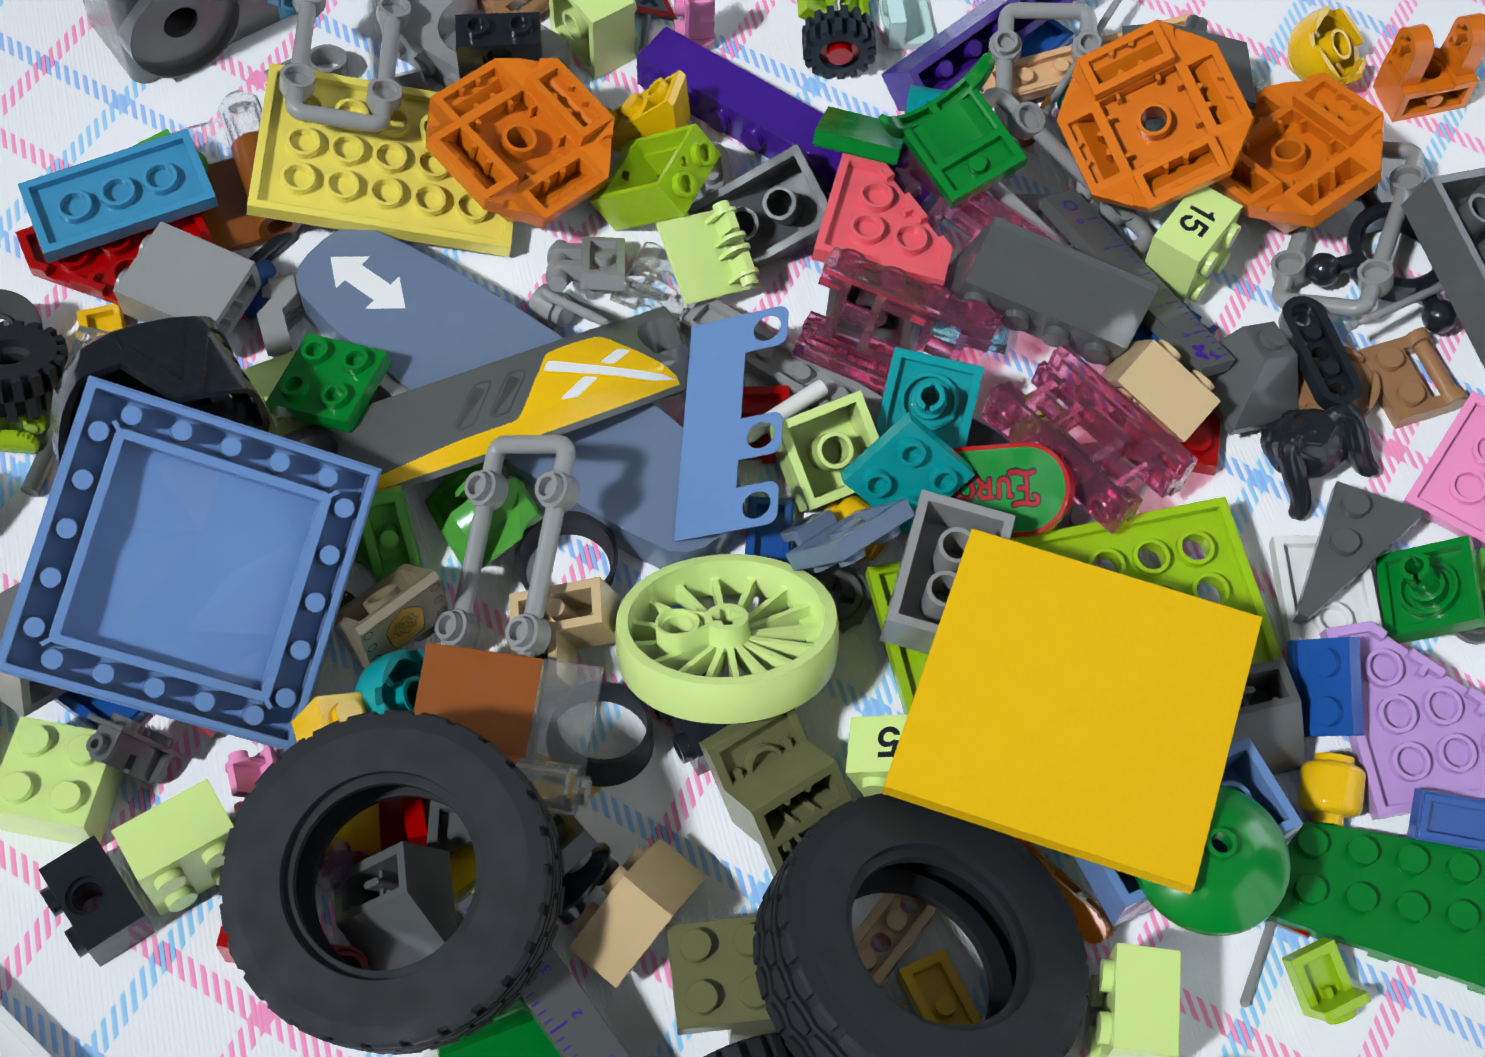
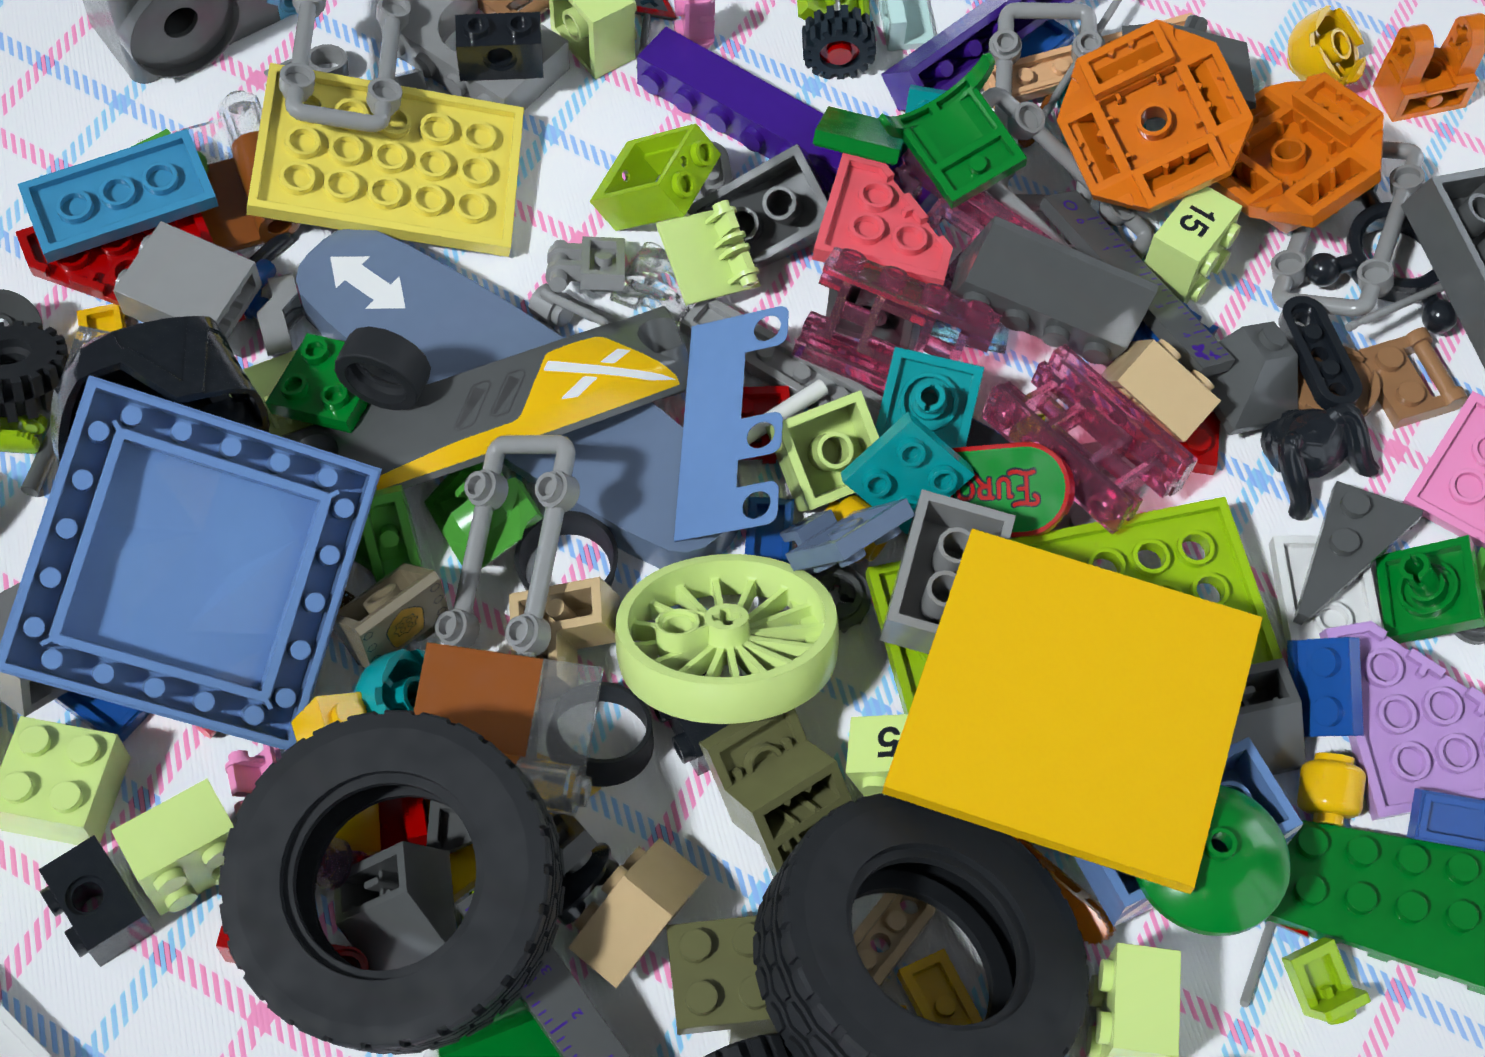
dark grey hinge [86,712,188,785] -> none
orange piece [426,58,615,228] -> none
yellow slope [607,70,691,153] -> none
none -> black tyre [334,326,431,411]

